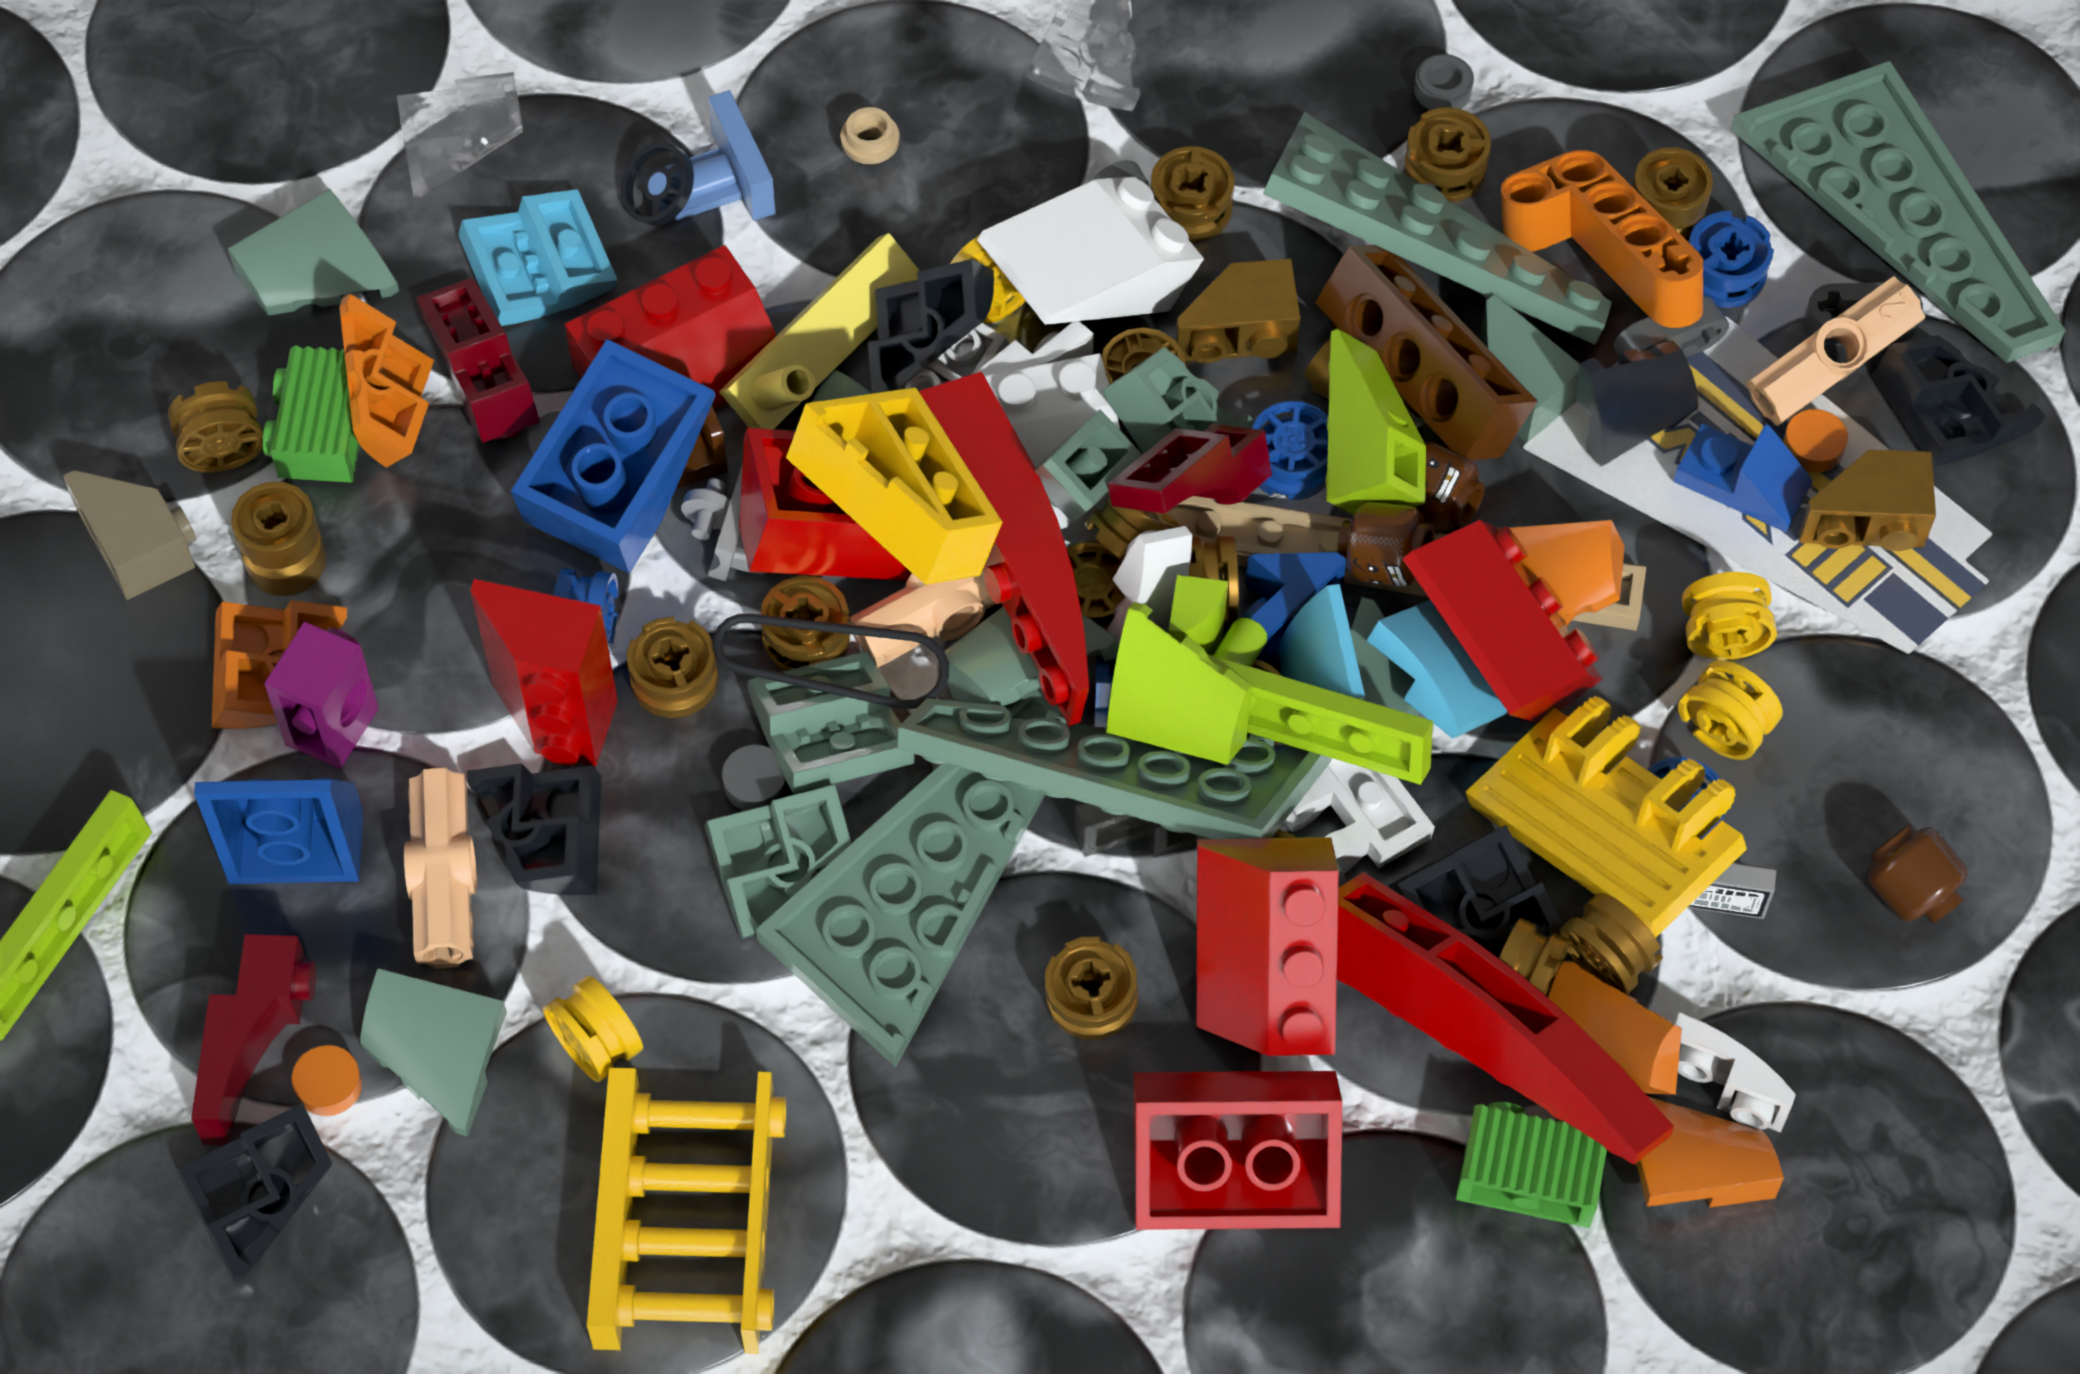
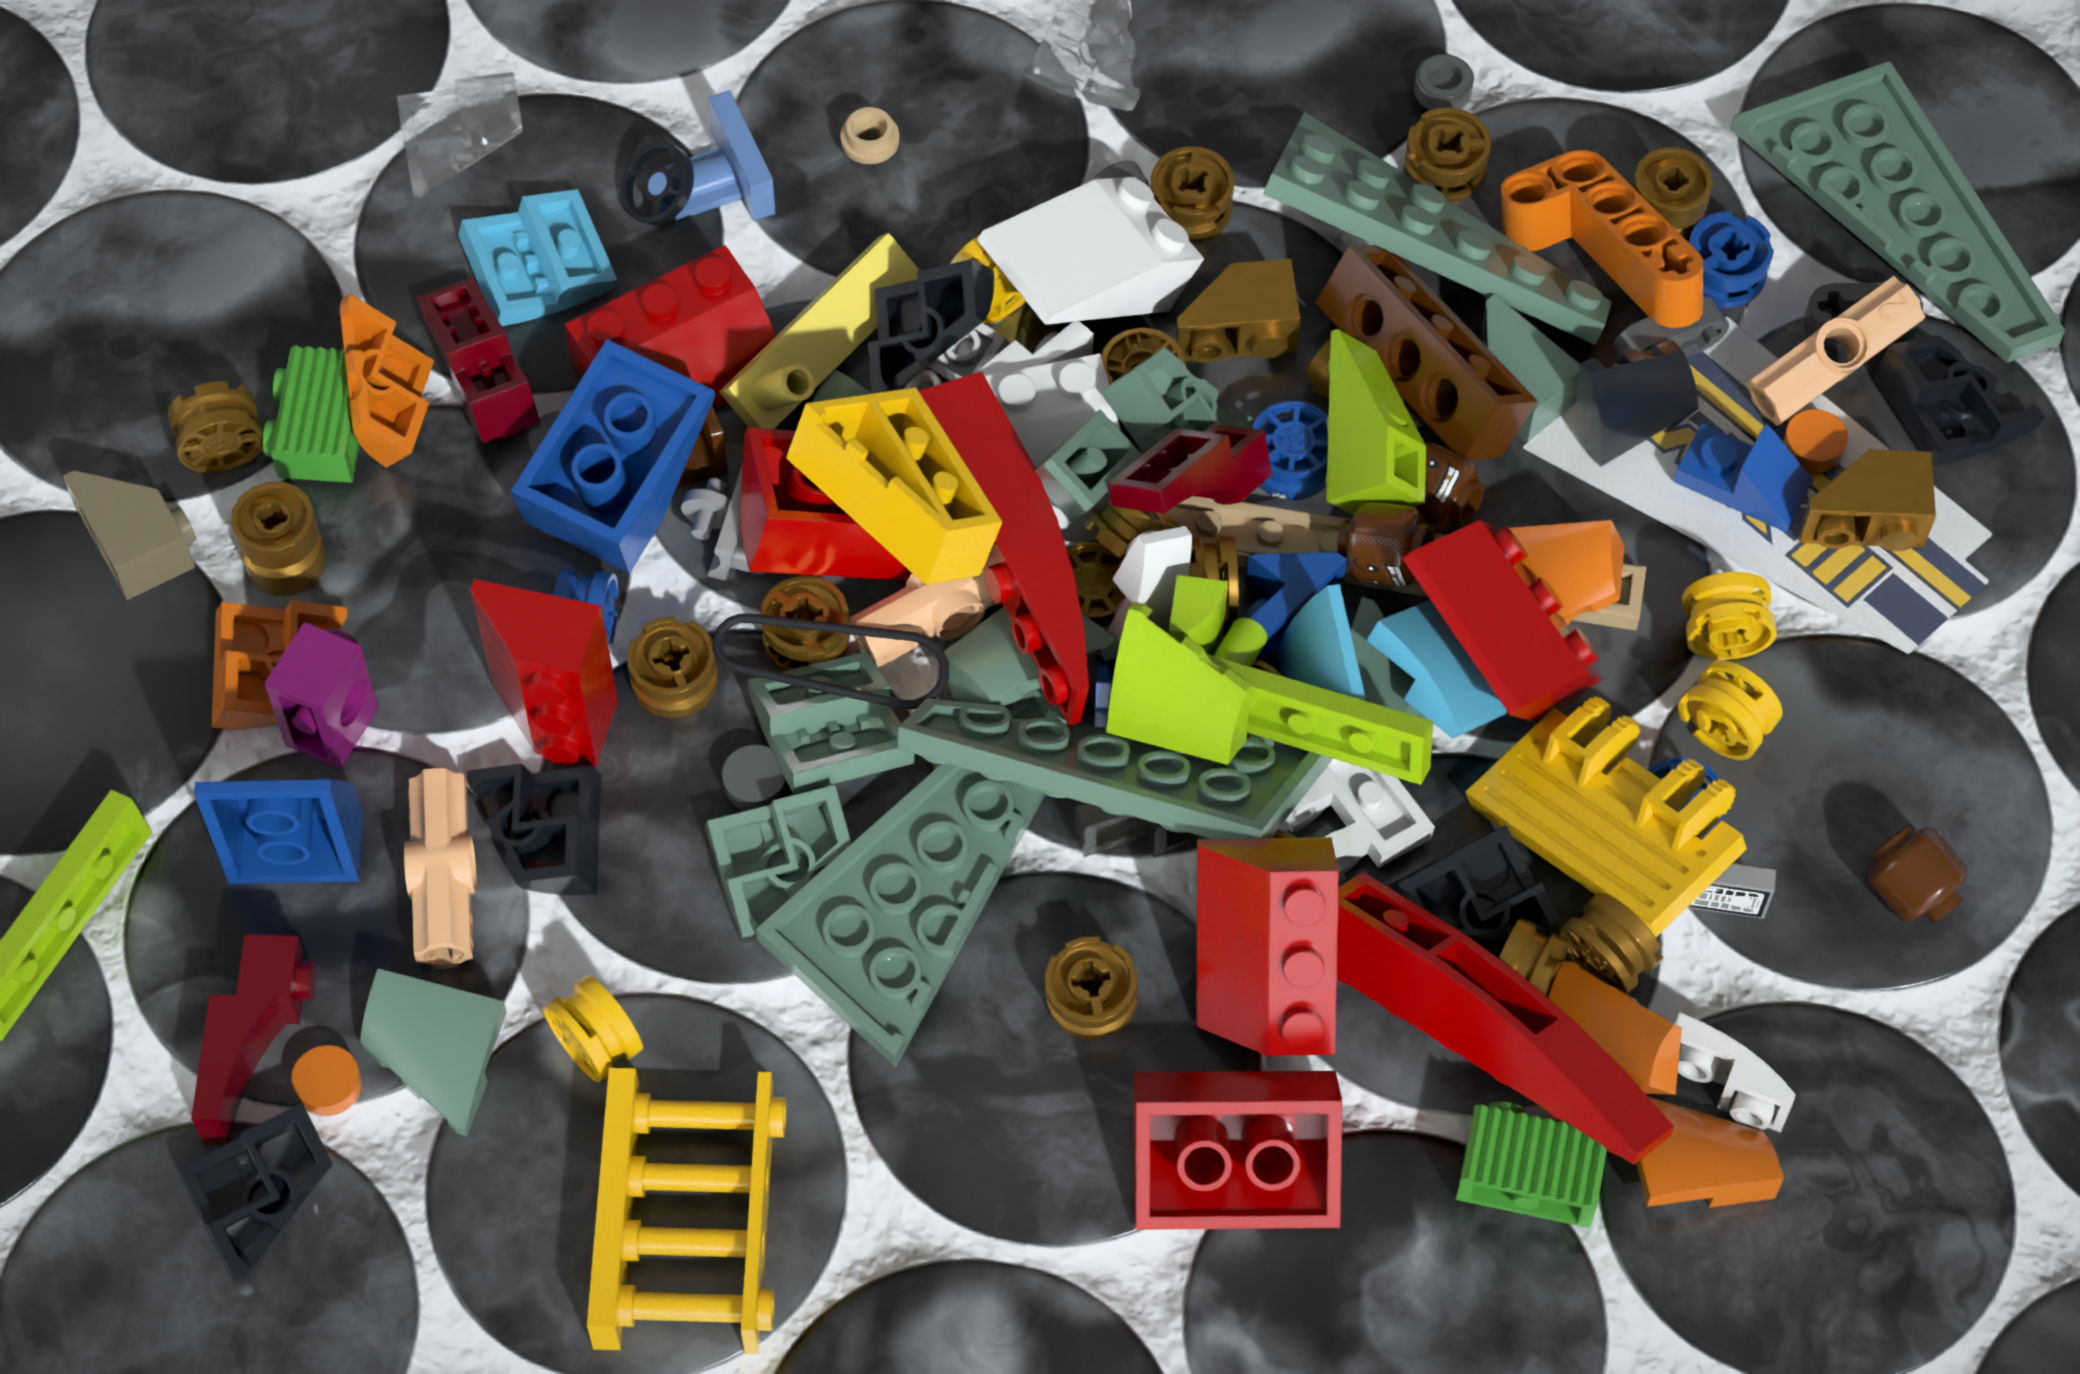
sand green slope [228,189,399,315] -> none

